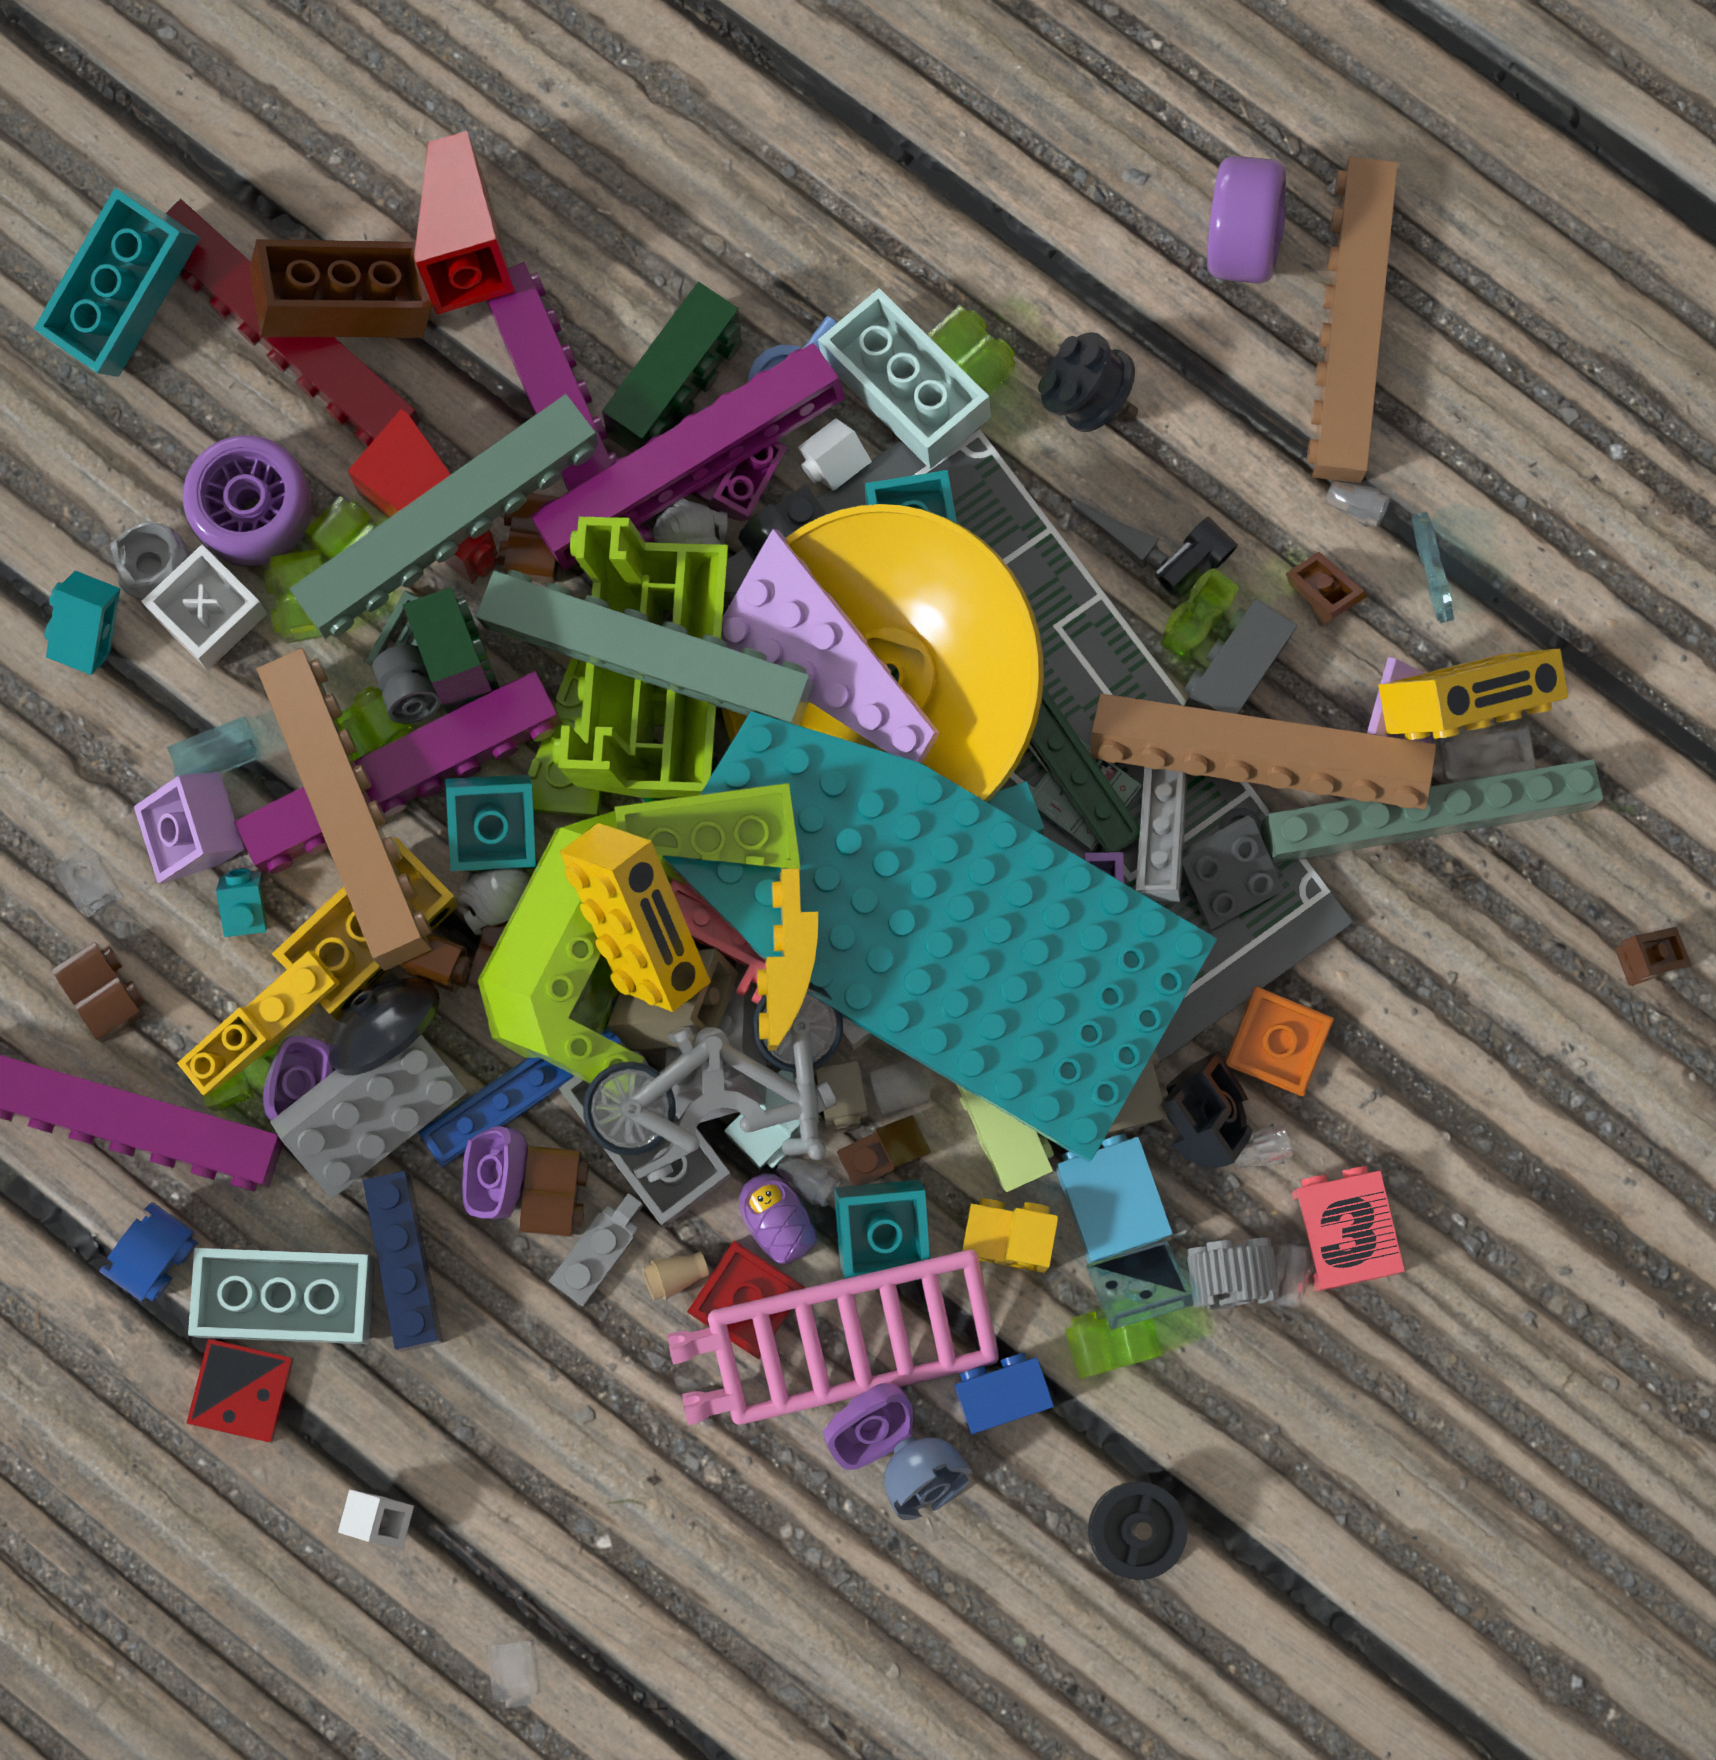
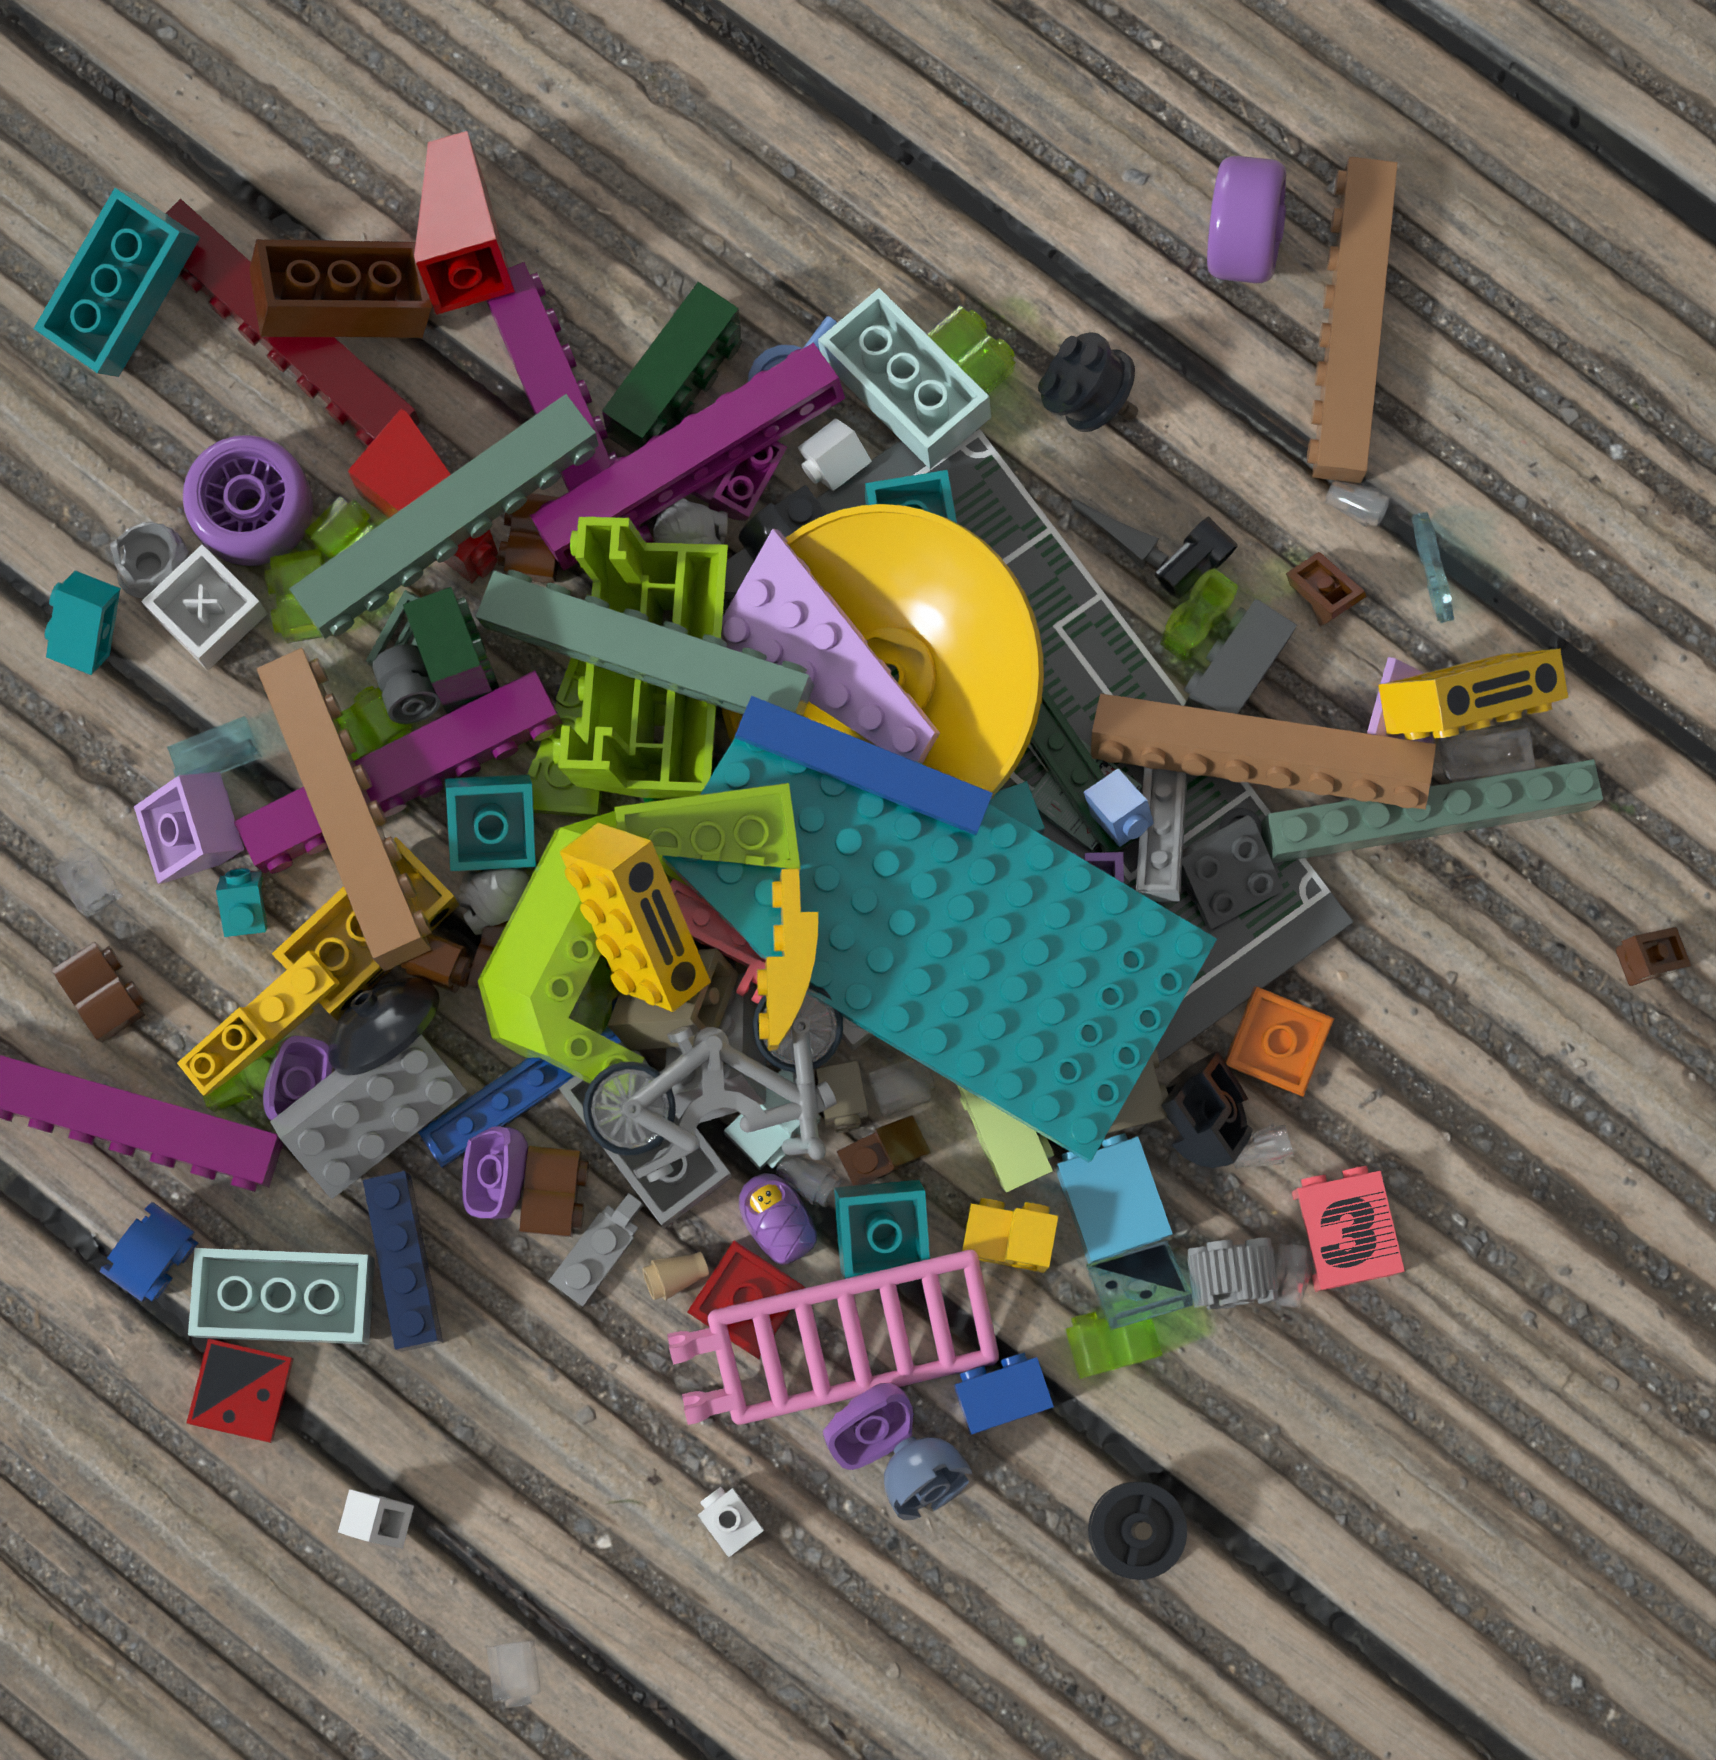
none -> white brick [698,1487,764,1557]
none -> blue tile [734,696,993,835]
none -> medium blue brick [1084,769,1154,847]

